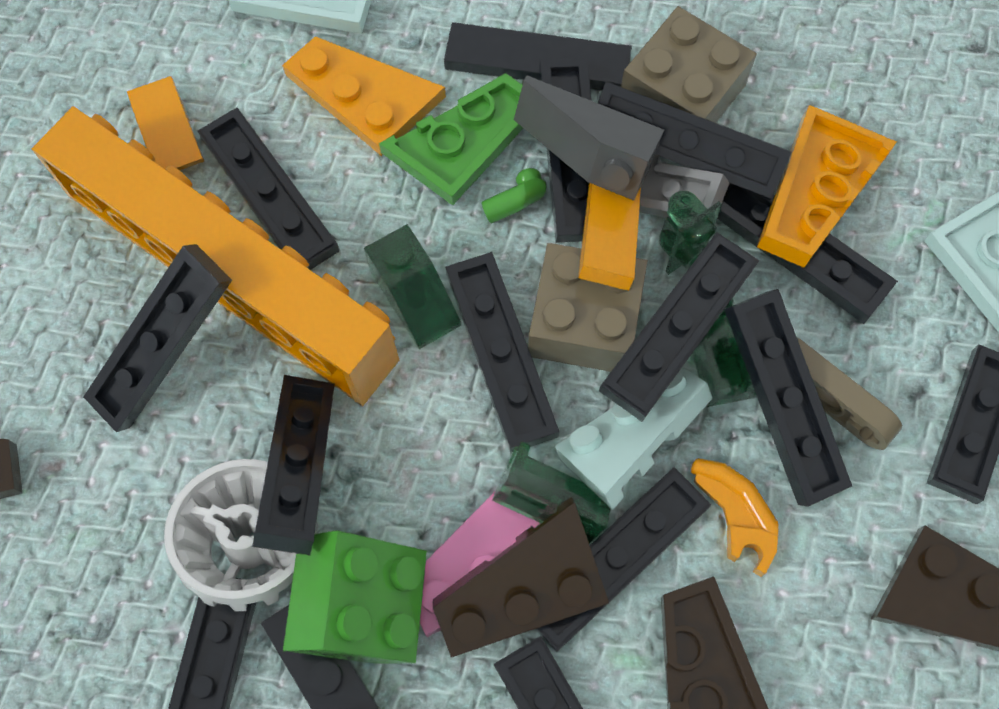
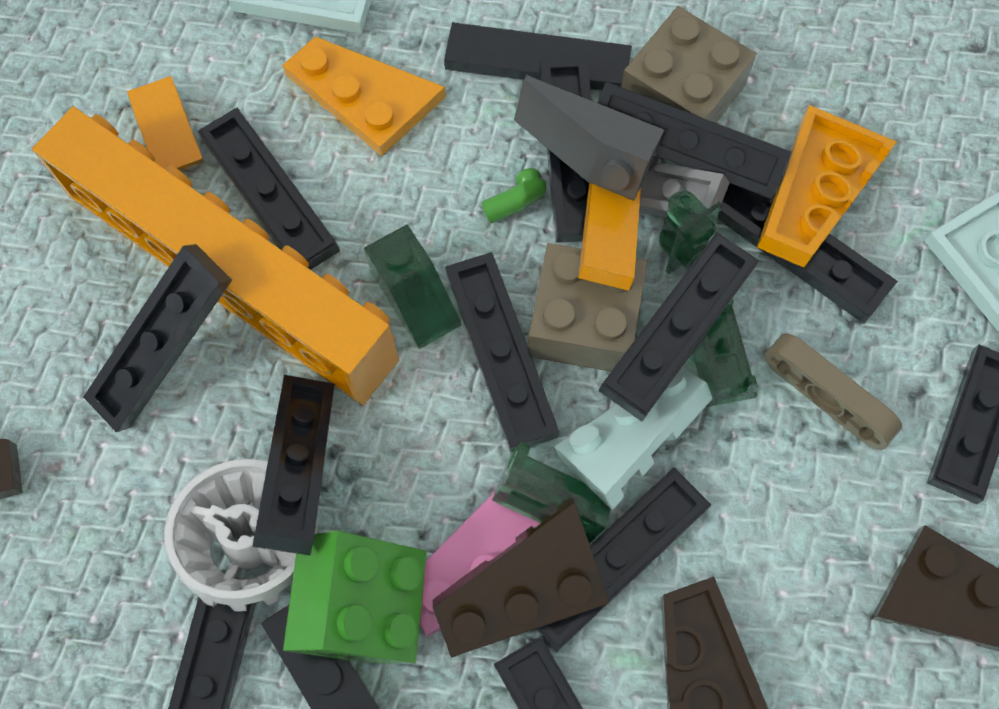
bright green wing [379,73,524,206] -> none
light orange piece [691,458,778,577] -> none
black plate [724,289,852,507] -> none

